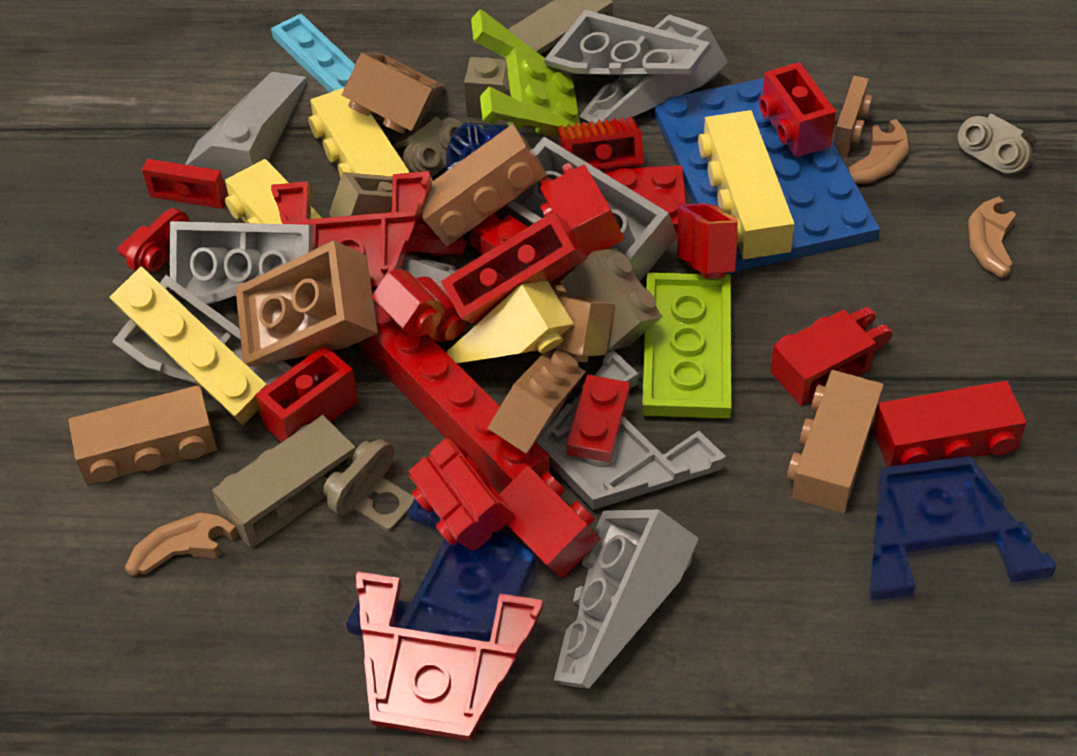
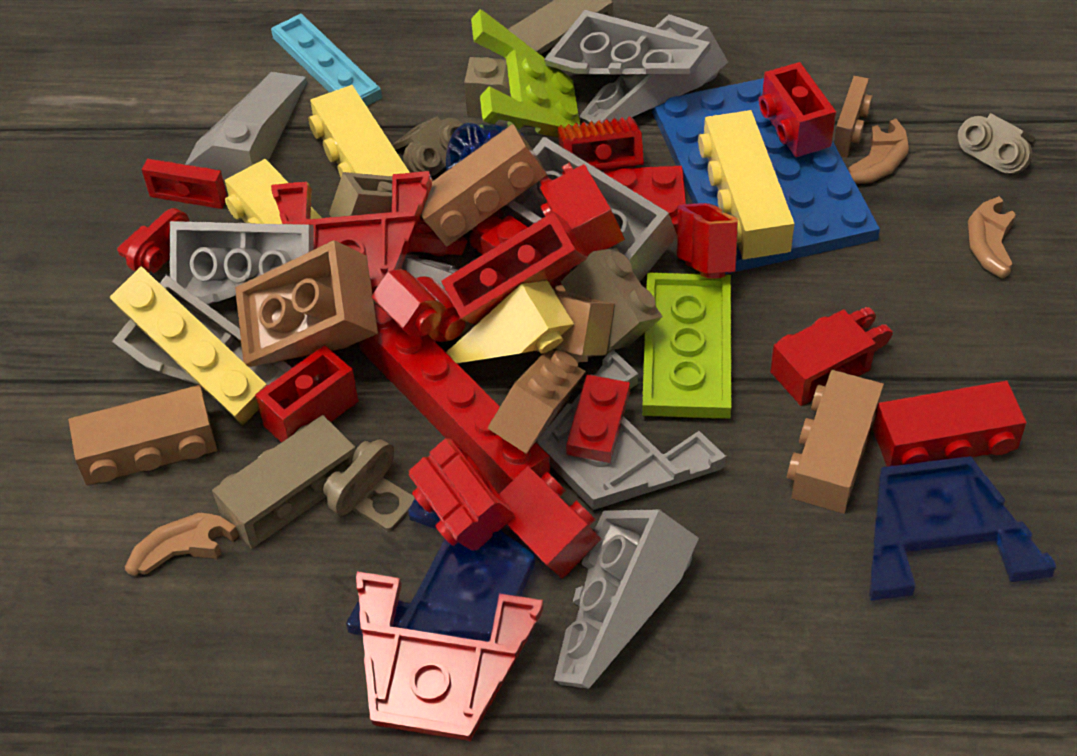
medium nougat slope [341,52,445,134] -> none

